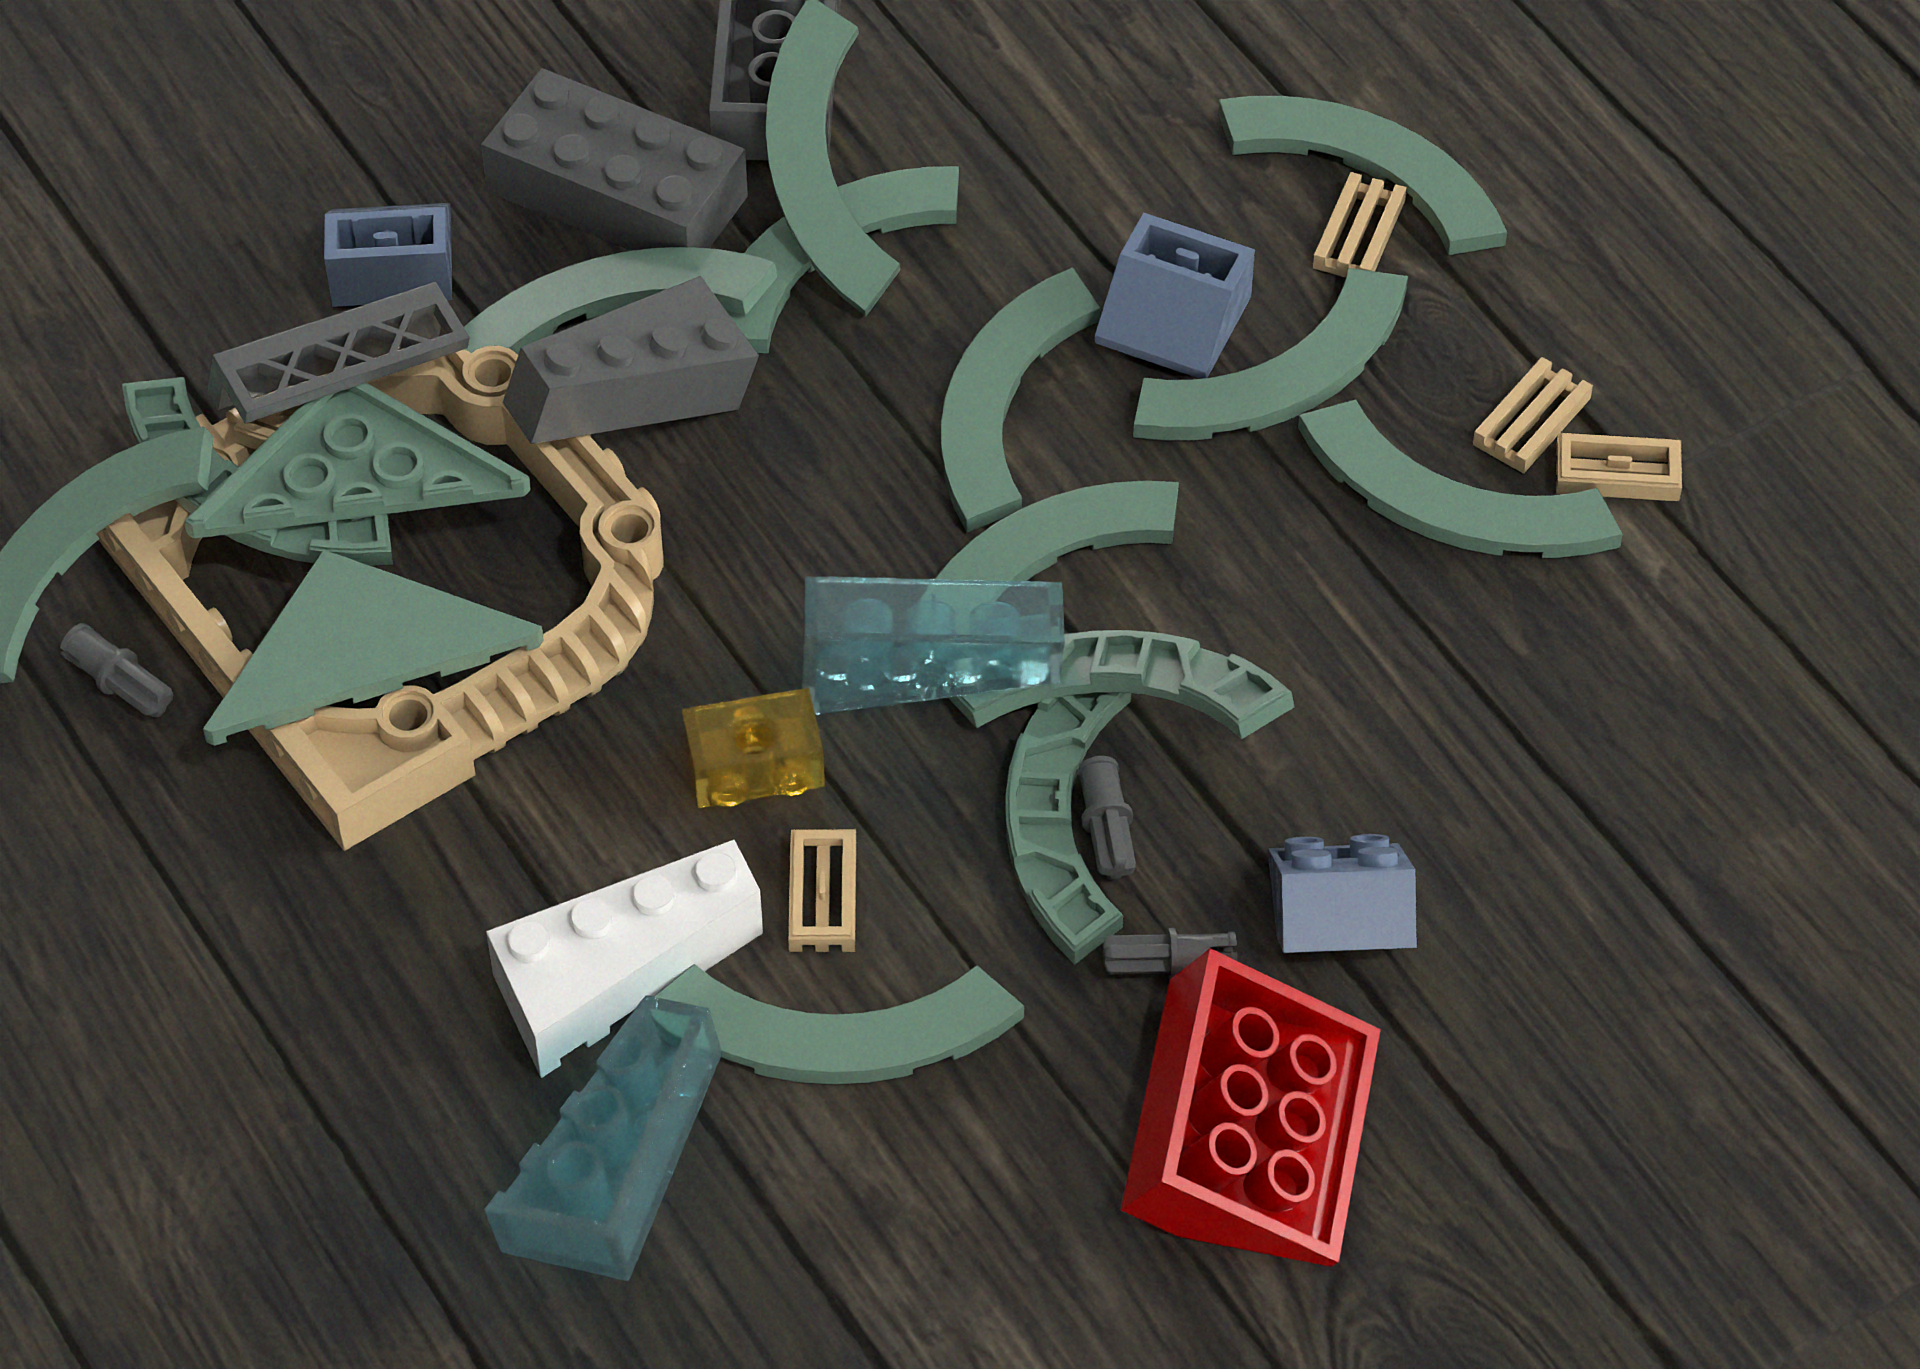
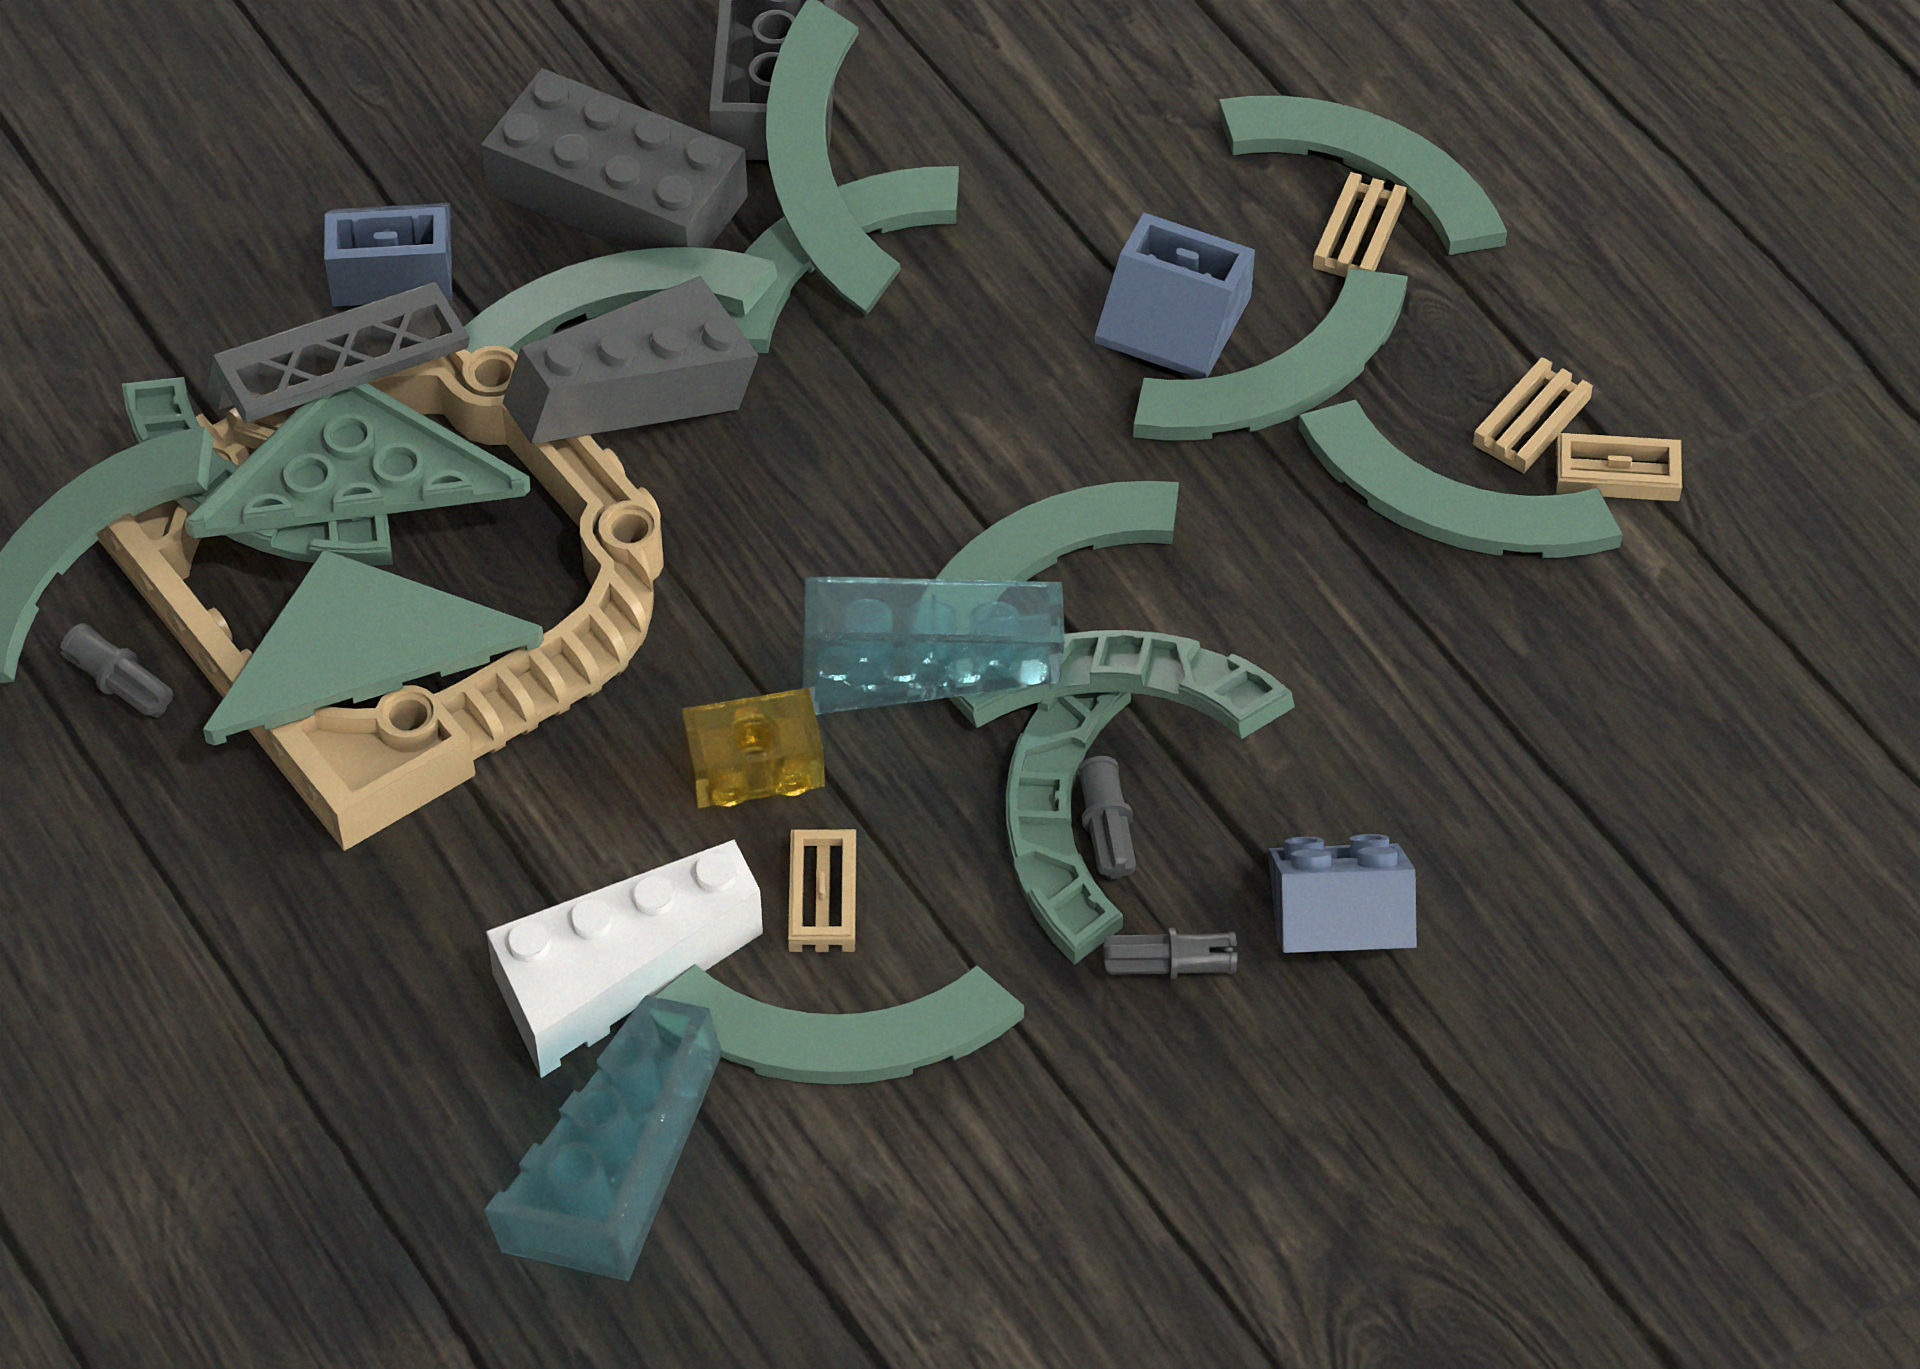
sand green tile [941,267,1100,533] -> none
red slope [1121,948,1381,1267] -> none

